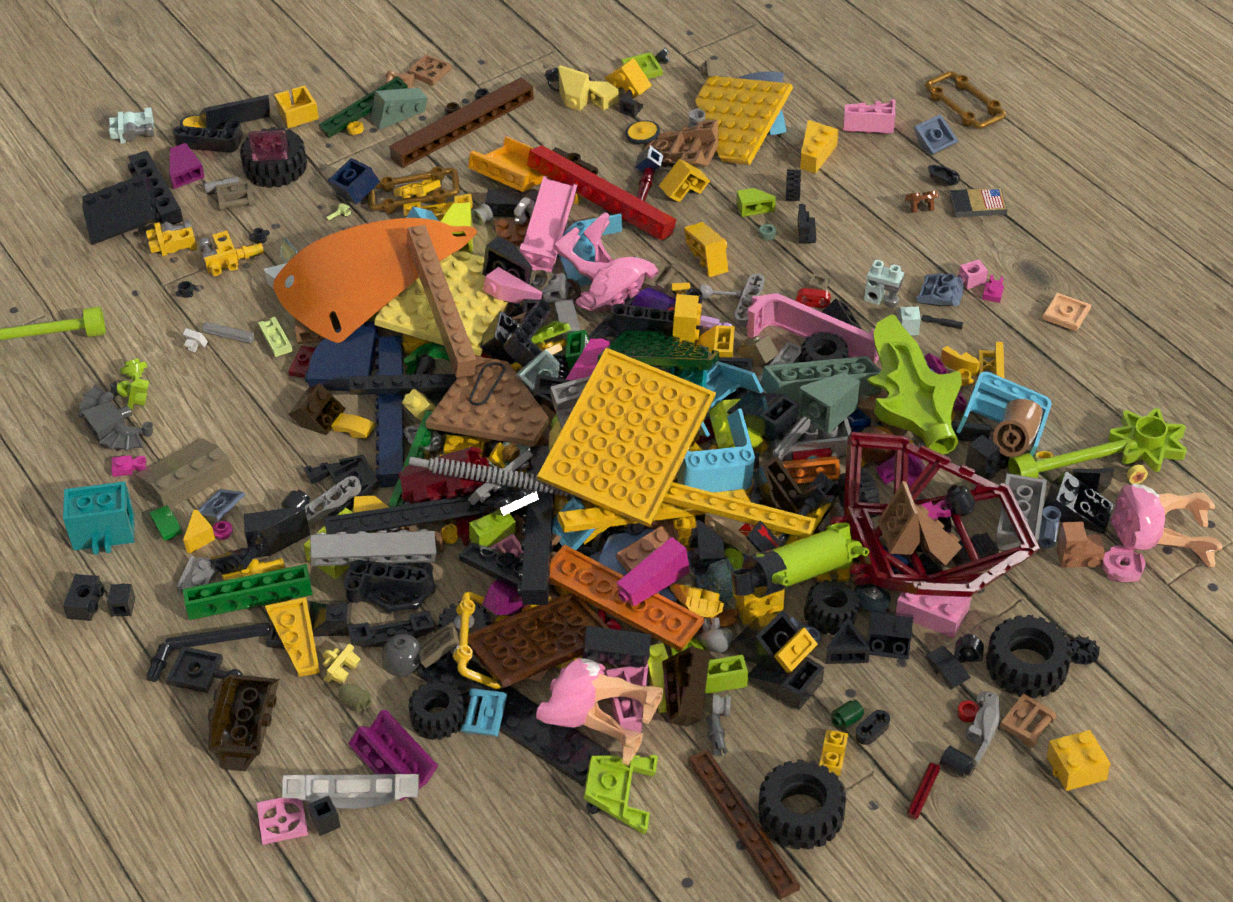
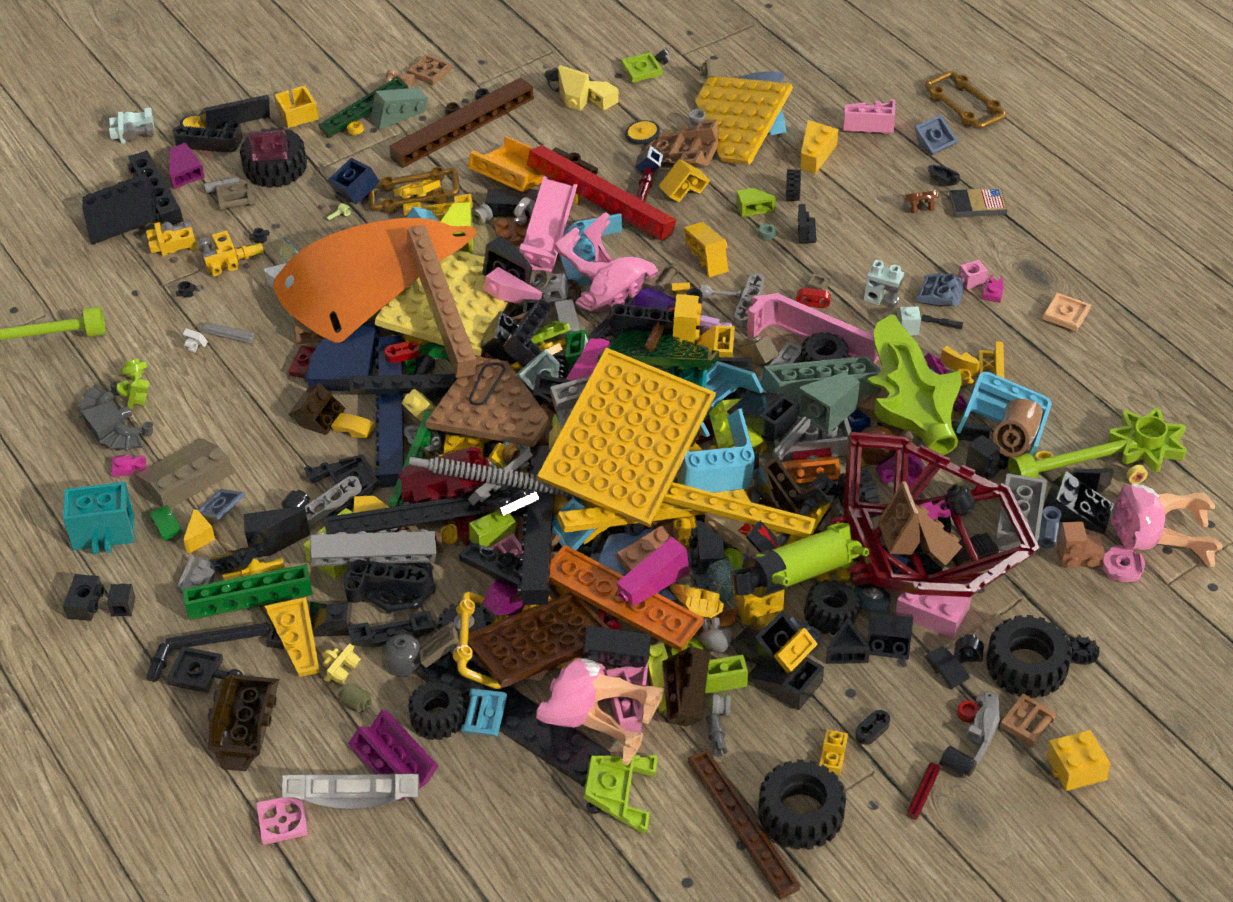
dark pink plate [212,521,233,540] -> none
yellowish green plate [257,316,293,357] -> none
black brick [308,795,341,836] -> none
yellow brick [604,58,652,99] -> none
black panel [620,90,643,118] -> none
black panel [822,298,861,329] -> none
dark green brick [831,700,865,730] -> none
none -> red beam [384,341,420,363]
none -> reddish brown axle [645,321,664,352]

